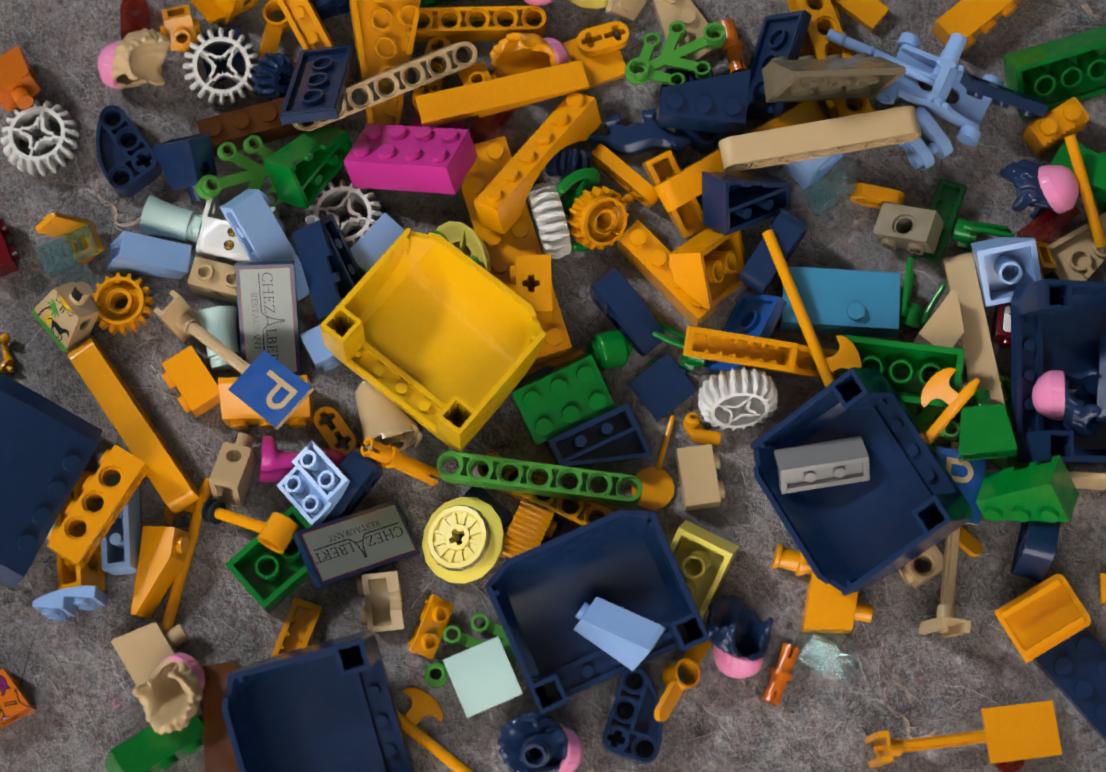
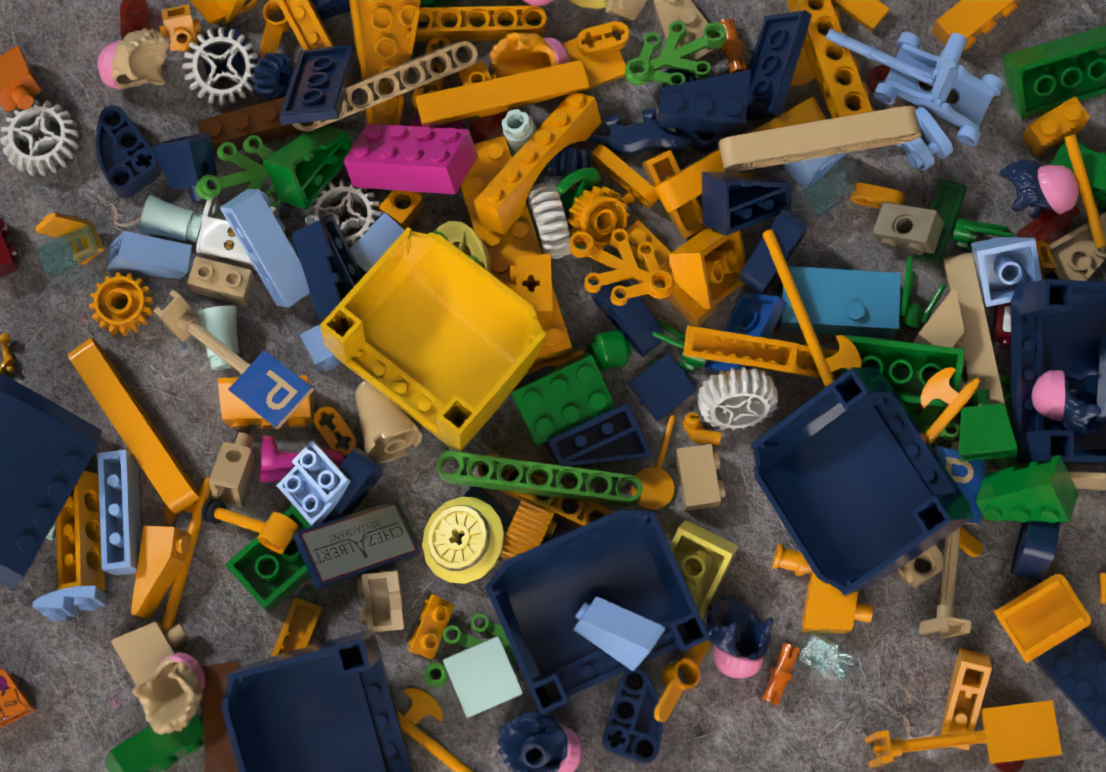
tan torso [31,281,99,353] -> none
light orange brick [47,444,150,570] -> none
light orange brick [162,345,220,418] -> none
light grey tile [234,261,303,375] -> none
light orange pin [360,437,440,486] -> none
dark tan slope [762,53,906,103] -> none
light grey panel [774,436,870,494] -> none
dark blue plate [960,72,1049,118] -> none
none -> light orange brick [379,190,424,230]
none -> light aqua plant [502,109,537,157]
none -> light orange plant [569,228,674,306]
none -> light orange slope [940,648,992,750]

